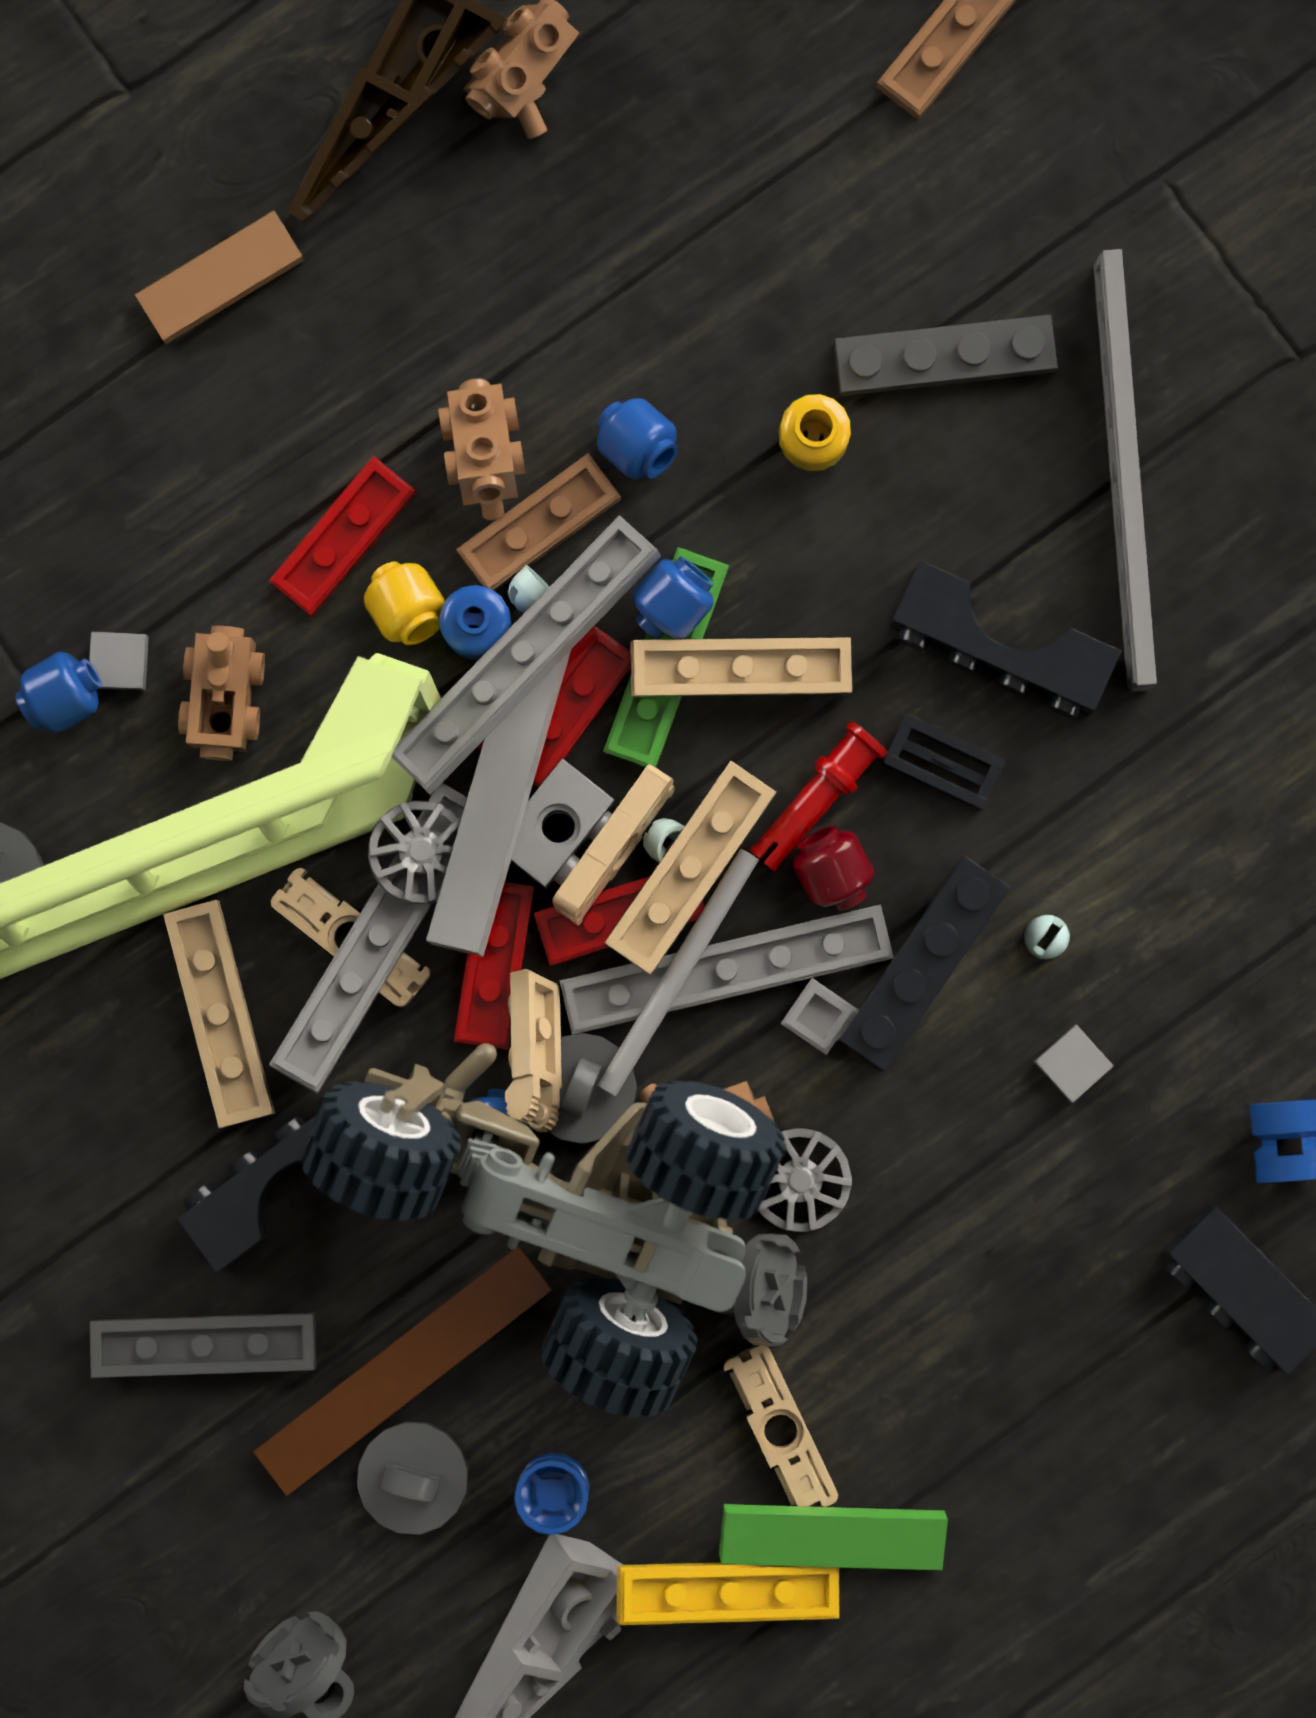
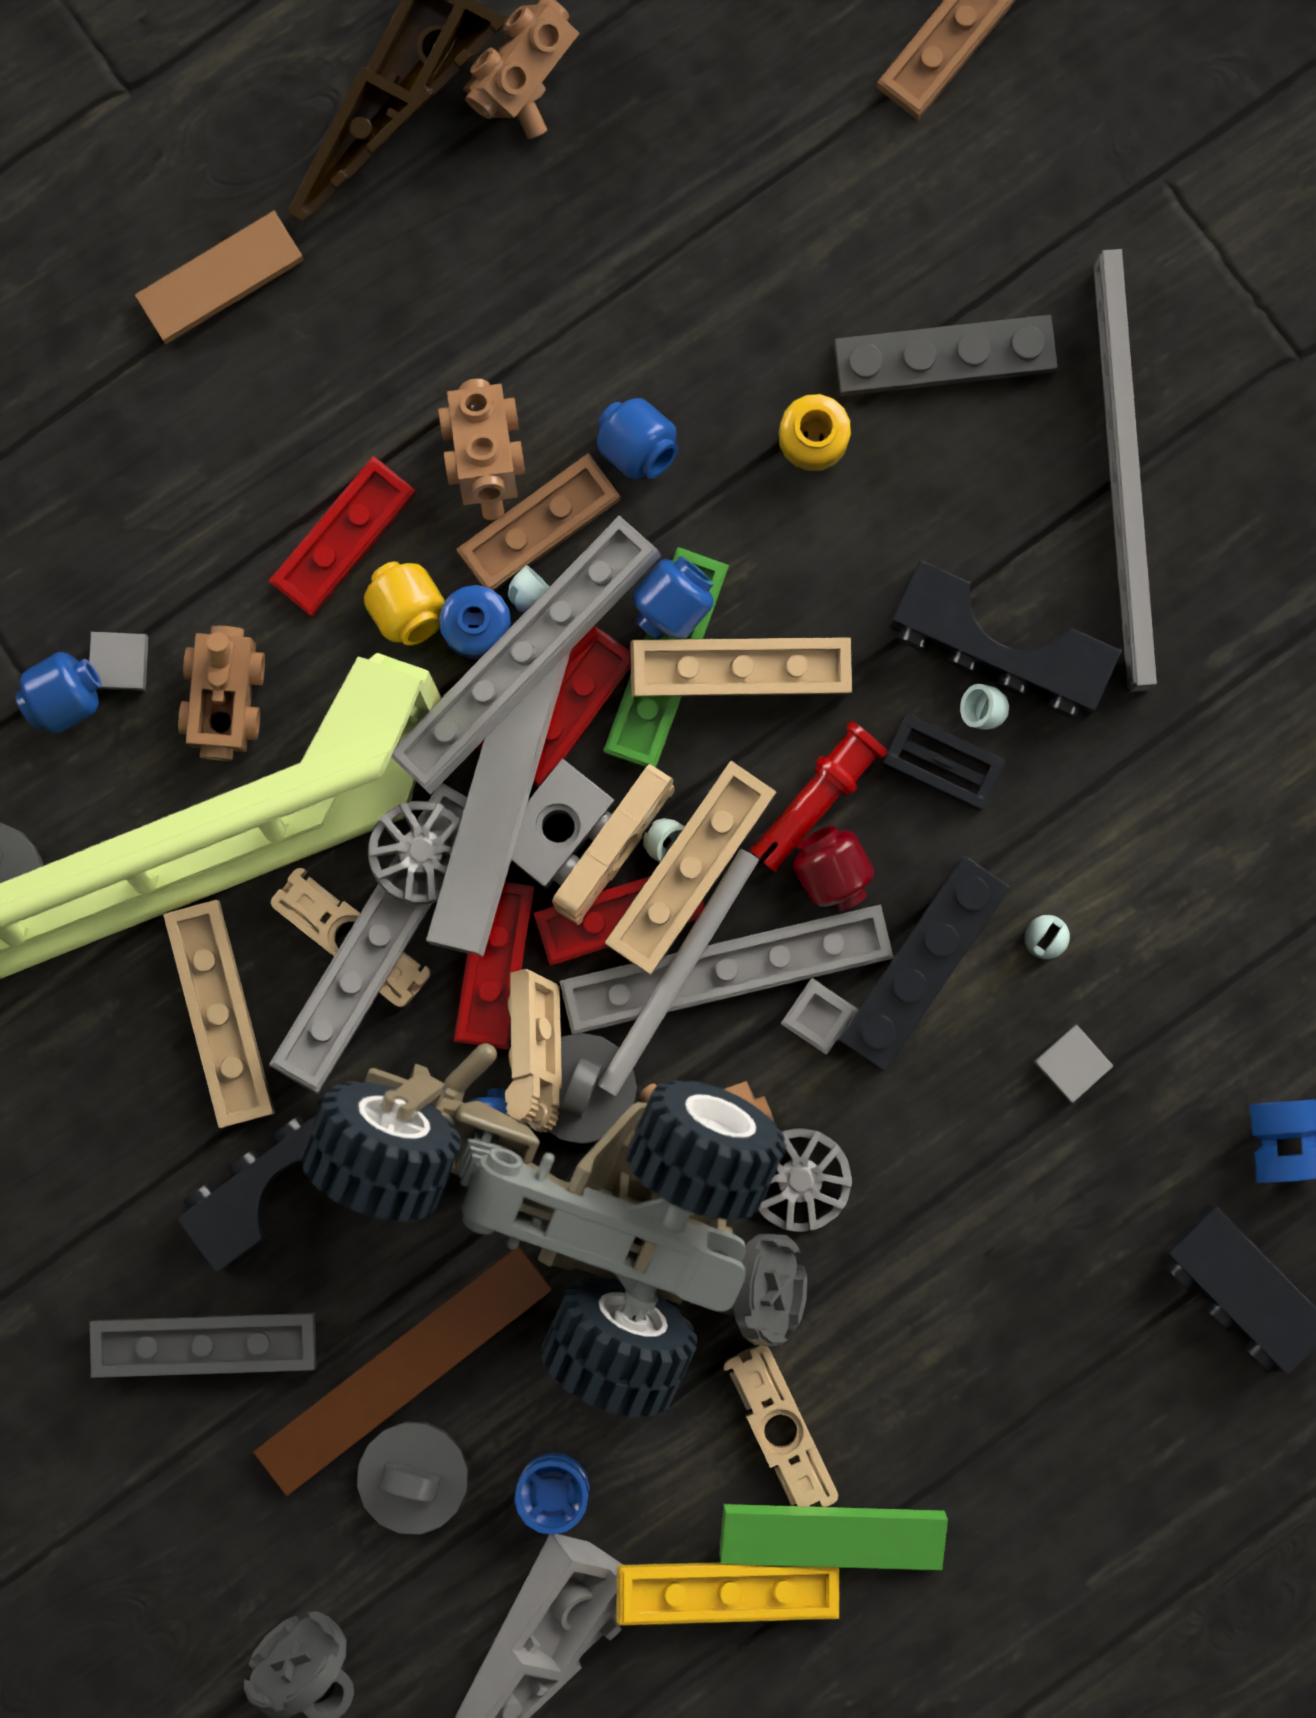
none -> light aqua hinge [960,684,1009,730]

